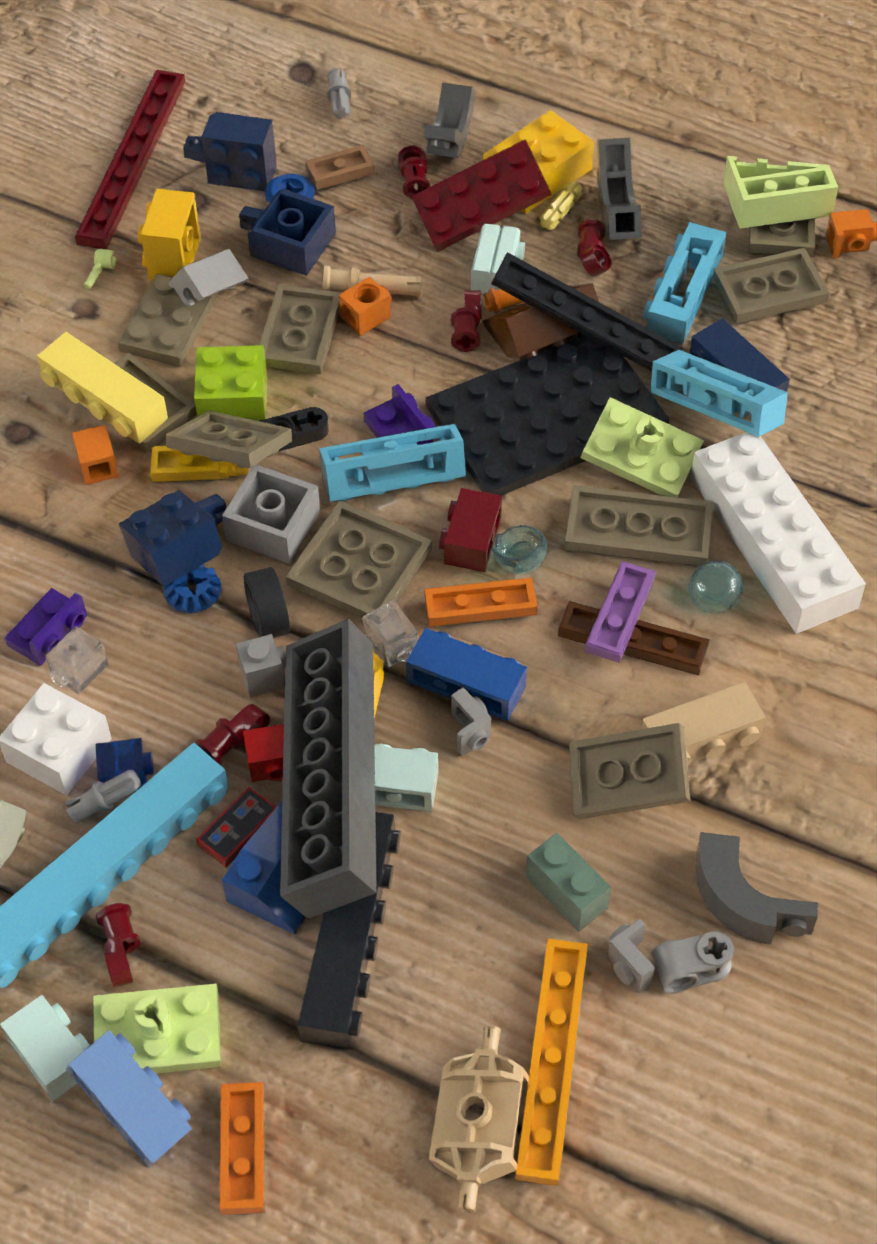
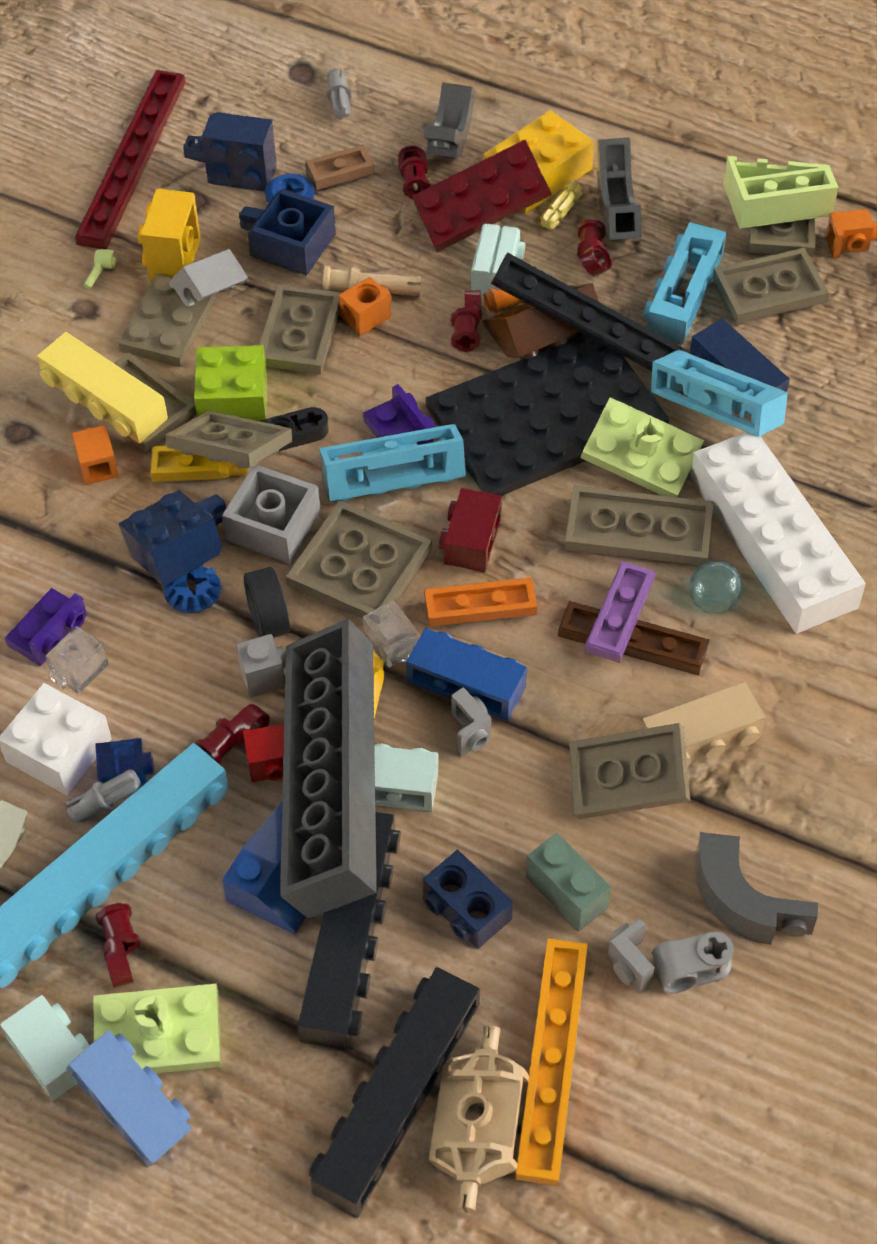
tile [196,787,277,867] -> none
orange plate [220,1082,265,1215] -> none
clear light blue hair [492,524,548,575] -> none
none -> black brick [309,966,480,1219]
none -> dark blue brick [422,849,513,949]

